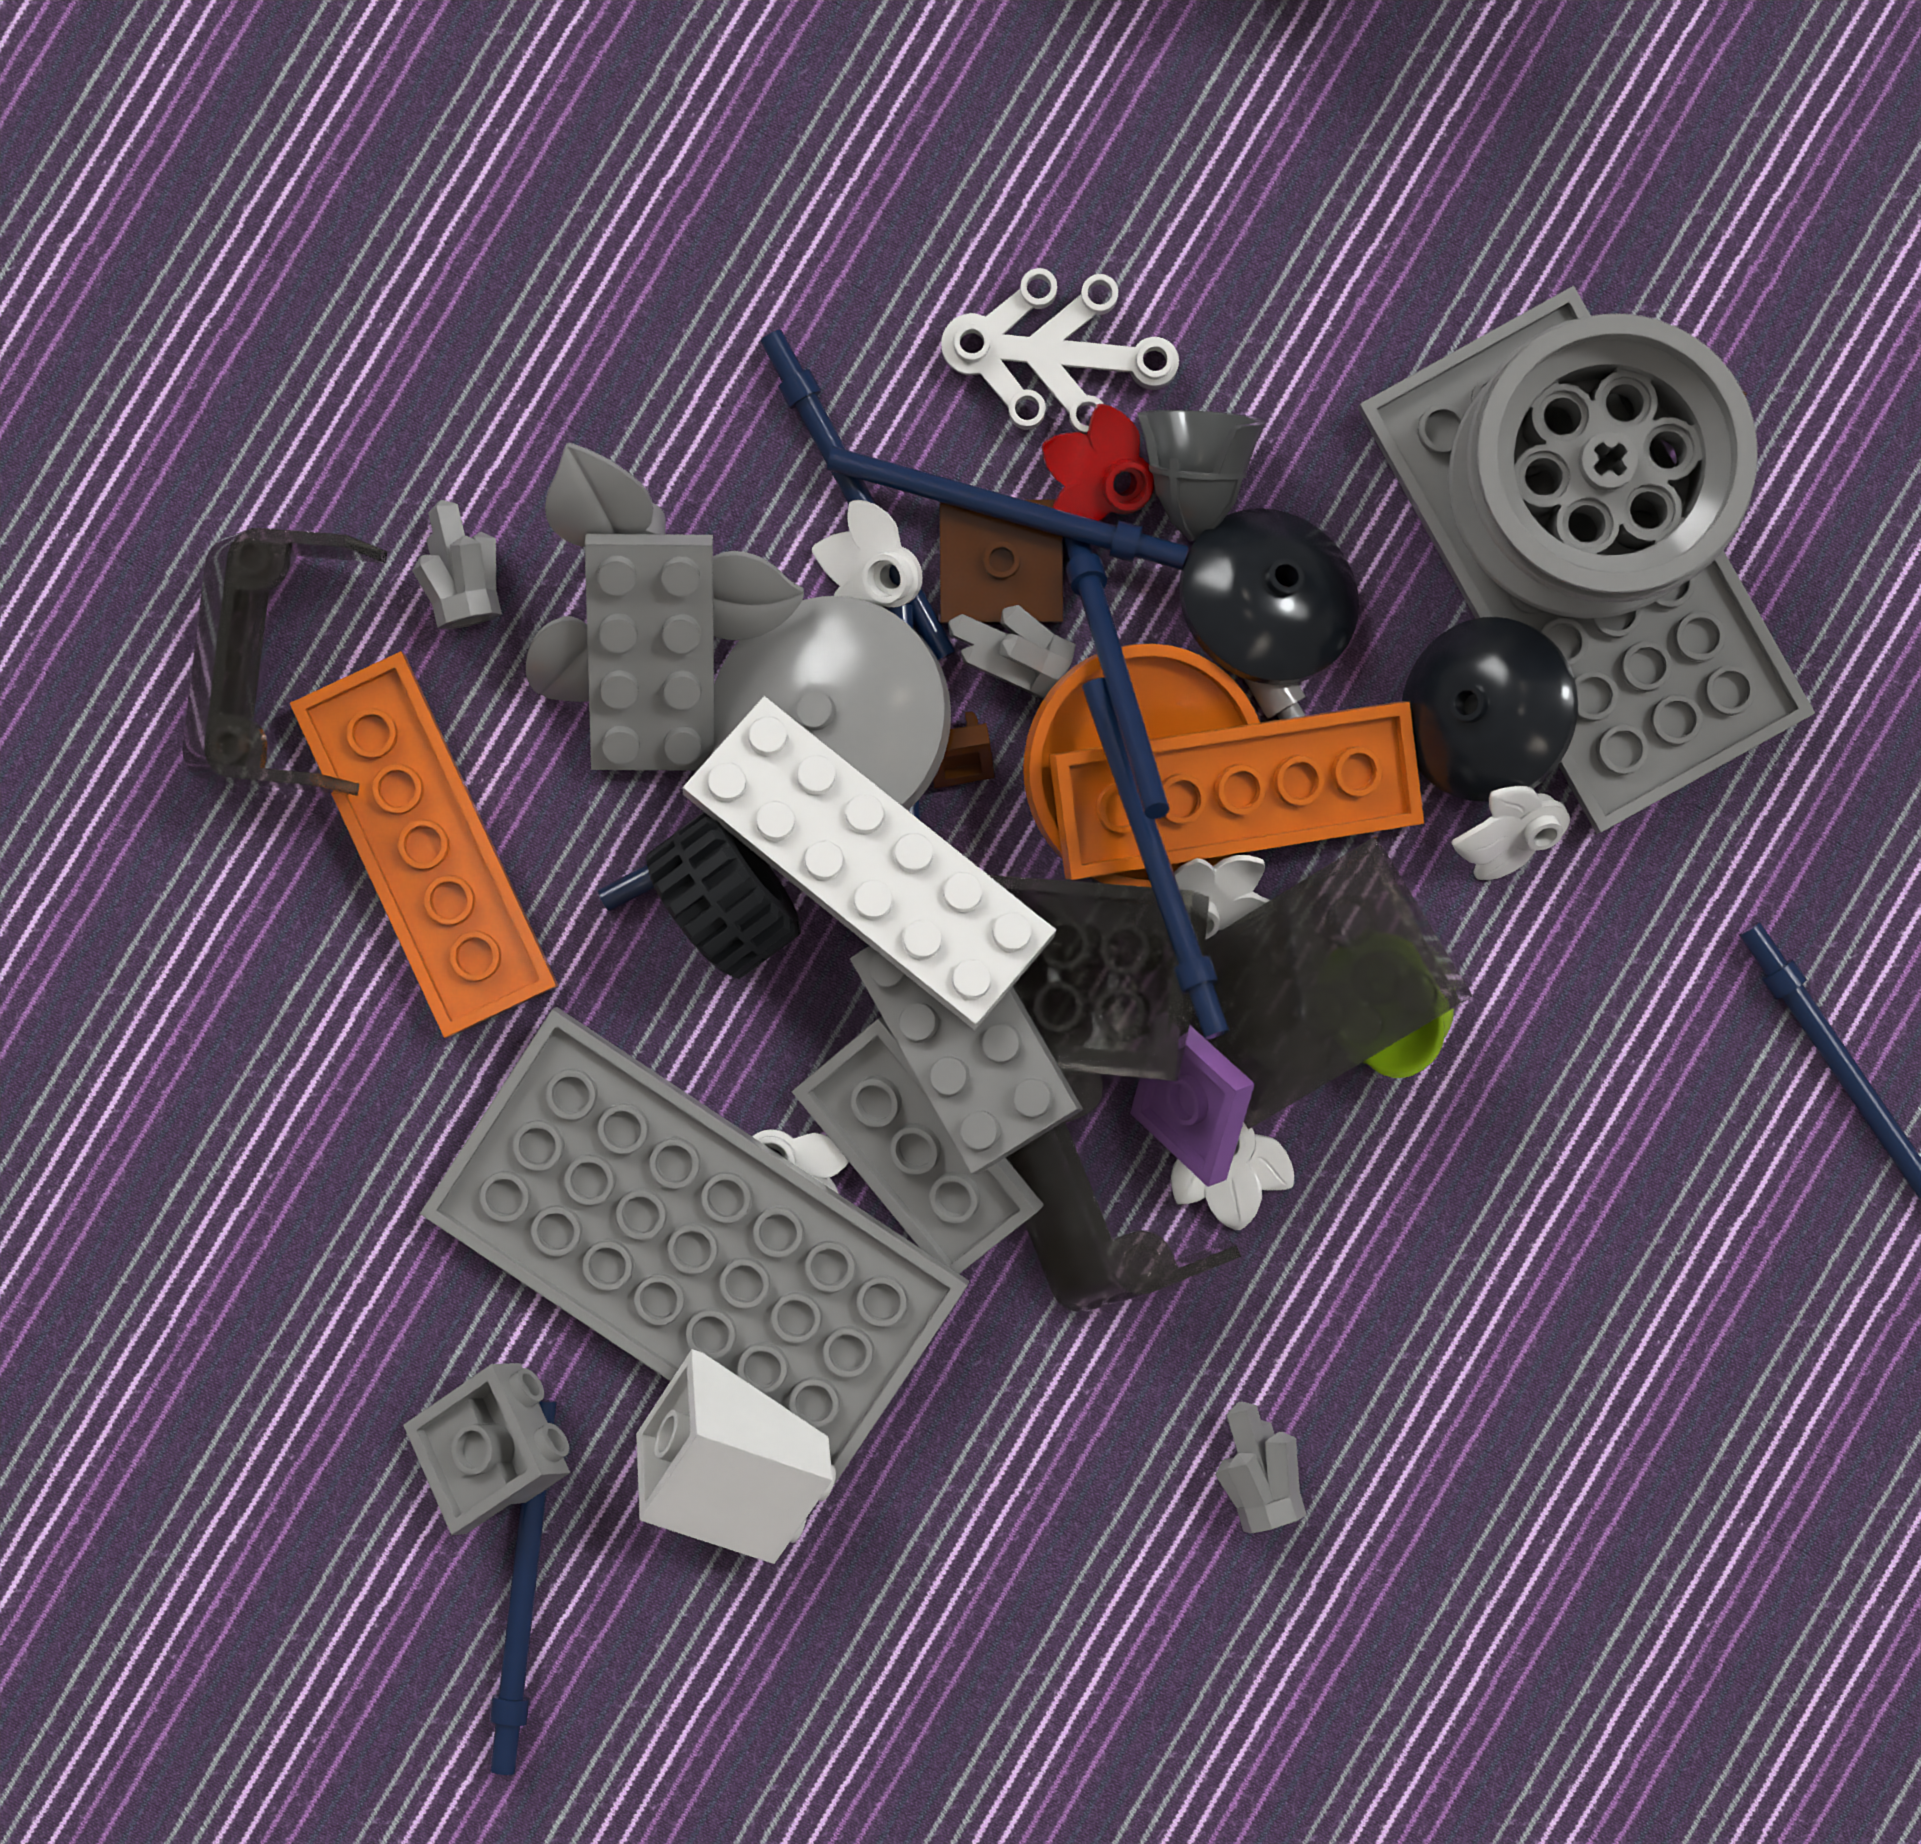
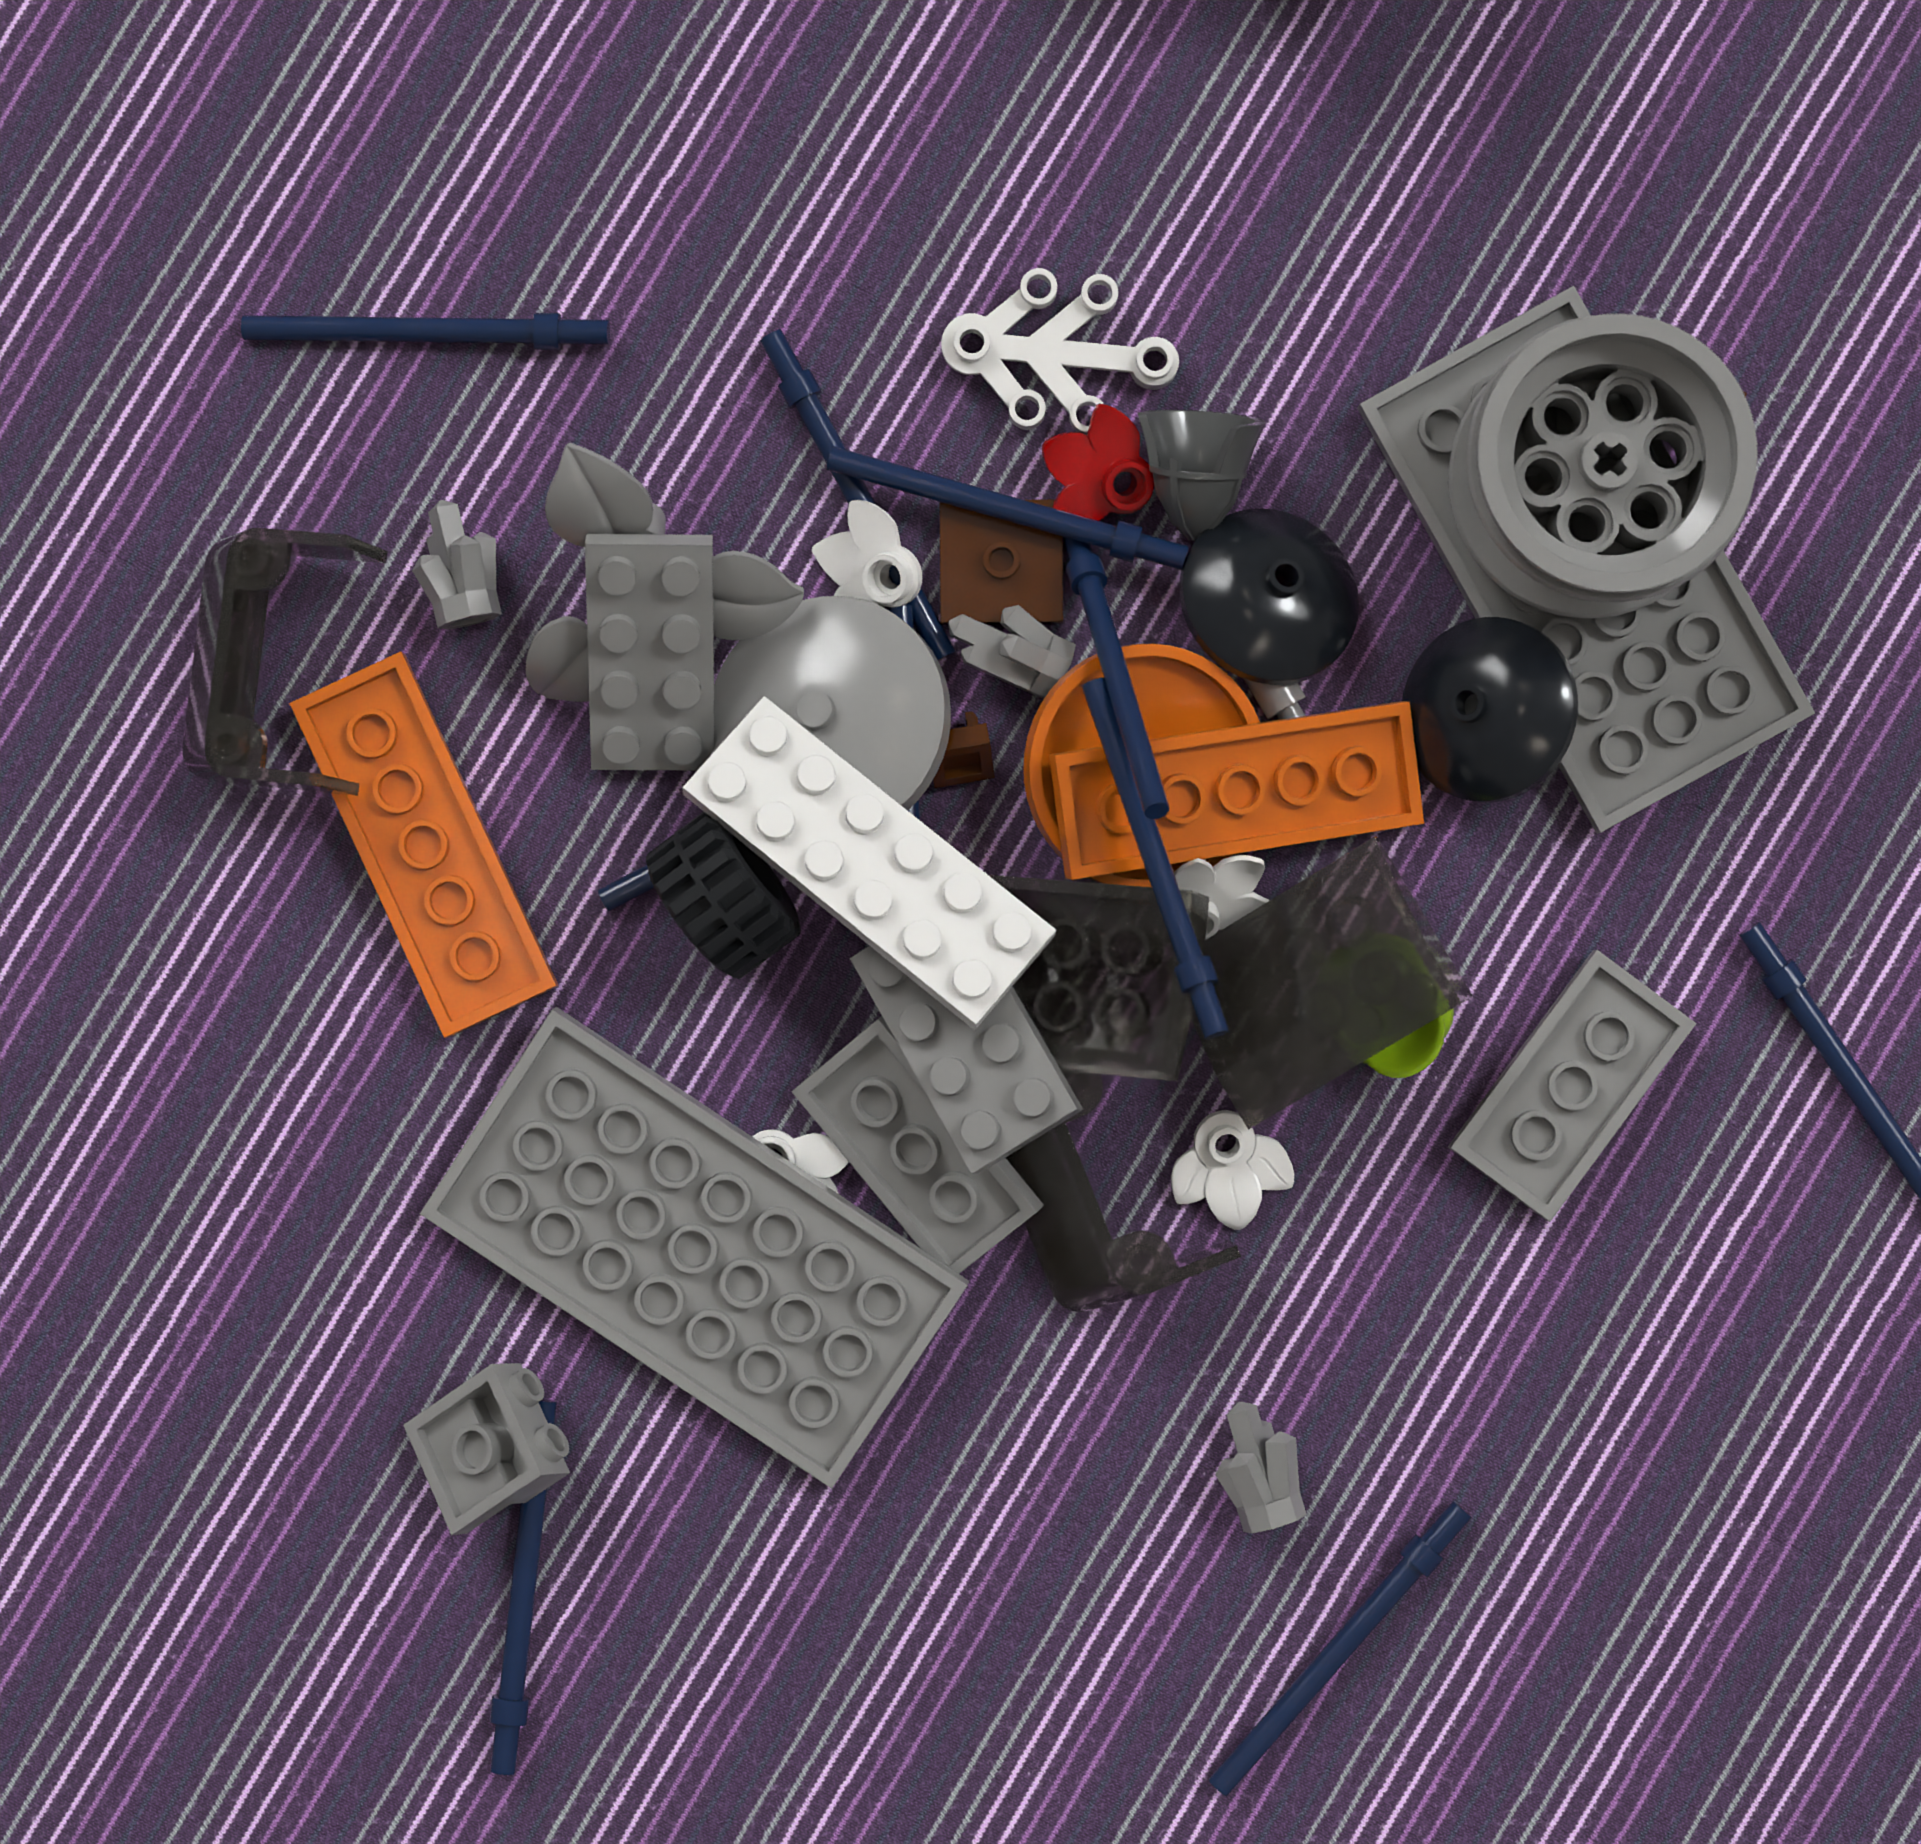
white slope [636,1349,836,1564] -> none
medium lavender plate [1130,1011,1255,1187] -> none
white plate [1452,786,1570,880] -> none
none -> dark blue bar [241,313,610,350]
none -> dark blue bar [1208,1501,1472,1797]
none -> light grey plate [1448,950,1697,1222]

